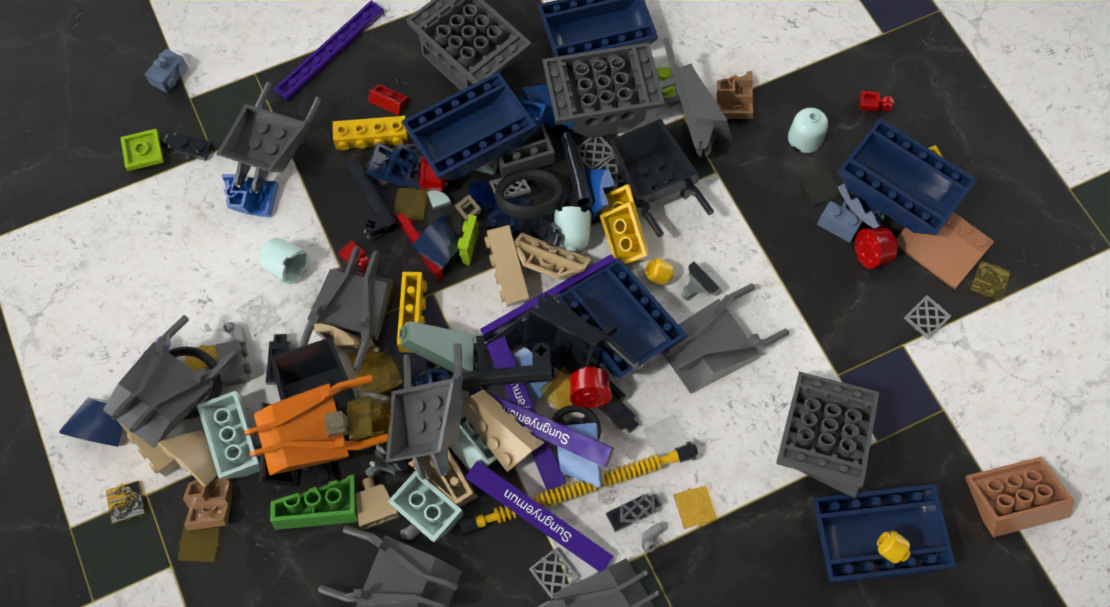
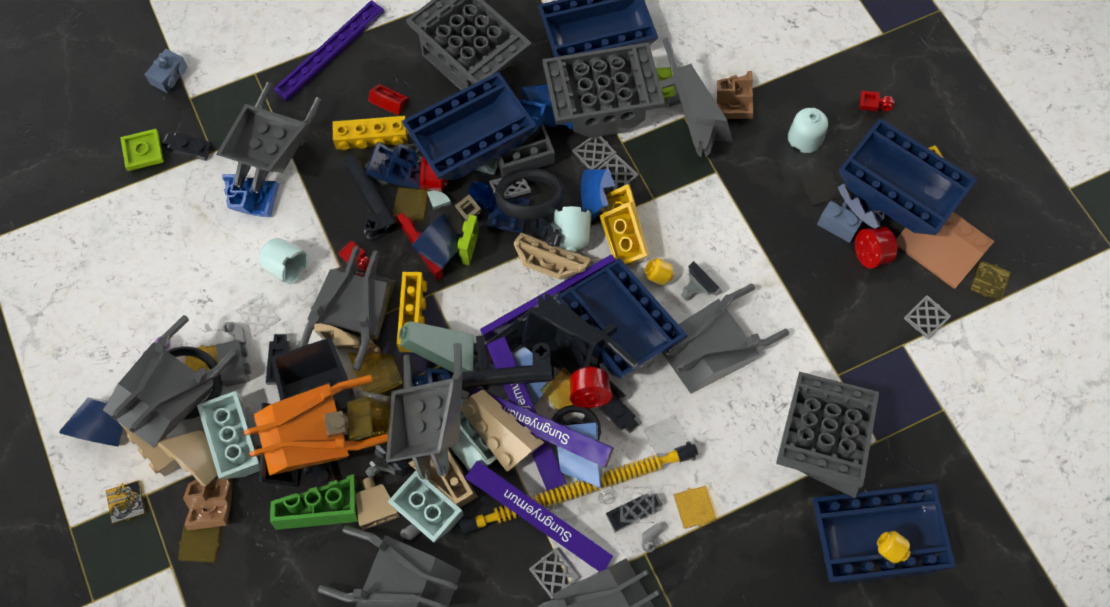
tan wedge [484,225,529,307] -> none
black axle [561,131,593,212] -> none
black piece [610,119,714,237] -> none
nougat slope [965,457,1075,537] -> none

